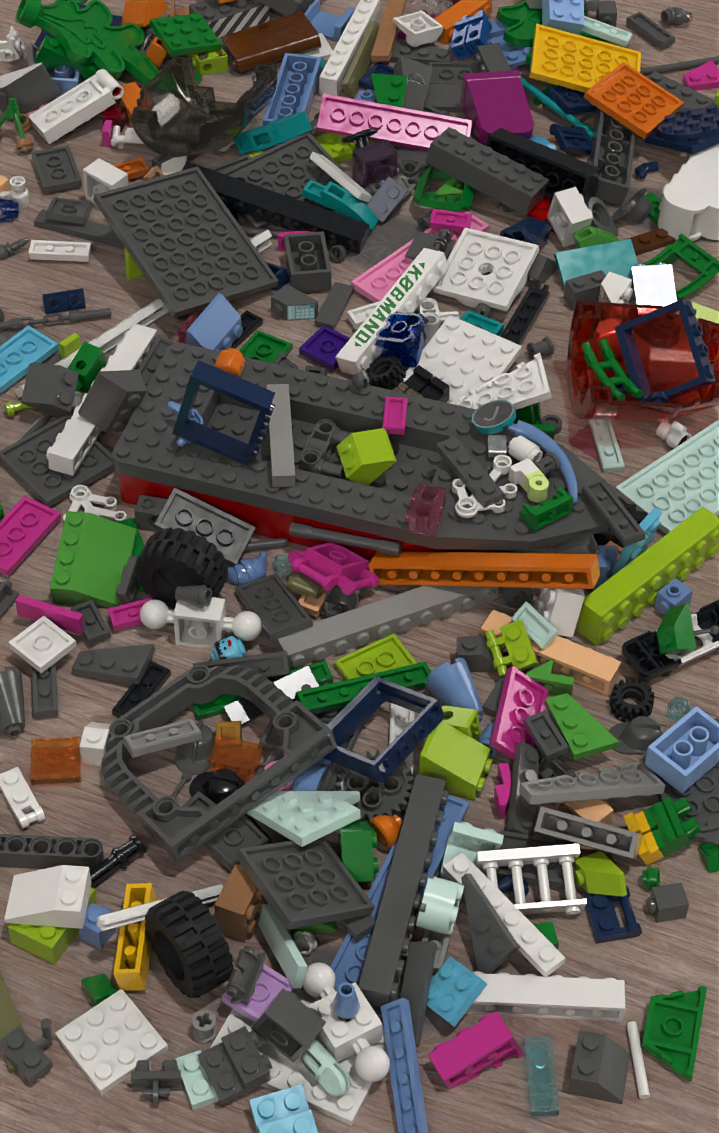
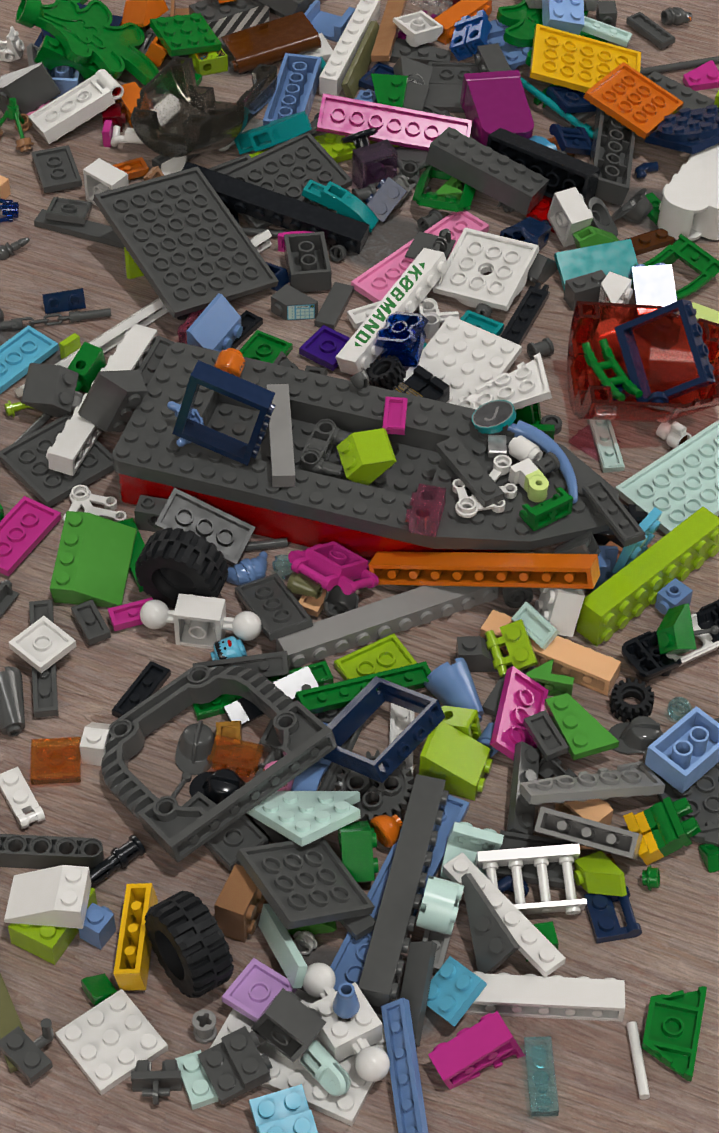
white piece [0,176,30,209] -> none
dark pink tile [15,595,85,635] -> none
white plate [28,240,92,262] -> none
dark grey wing [71,644,155,685] -> none
white axle [96,884,223,931] -> none
dark grey plate [116,556,139,605] -> none
light grey tile [123,719,202,758] -> none
dark grey cone [175,585,212,608] -> none
dark grey hinge [226,946,267,1004] -> none
dark grey piece [289,522,402,556] -> none
white tile [310,152,373,203] -> none
dark pink plate [430,209,472,232] -> none
dark pink slope [493,762,511,820] -> none
dark grey slope [568,1030,630,1104] -> none
dark grey brick [647,883,689,923] -> none

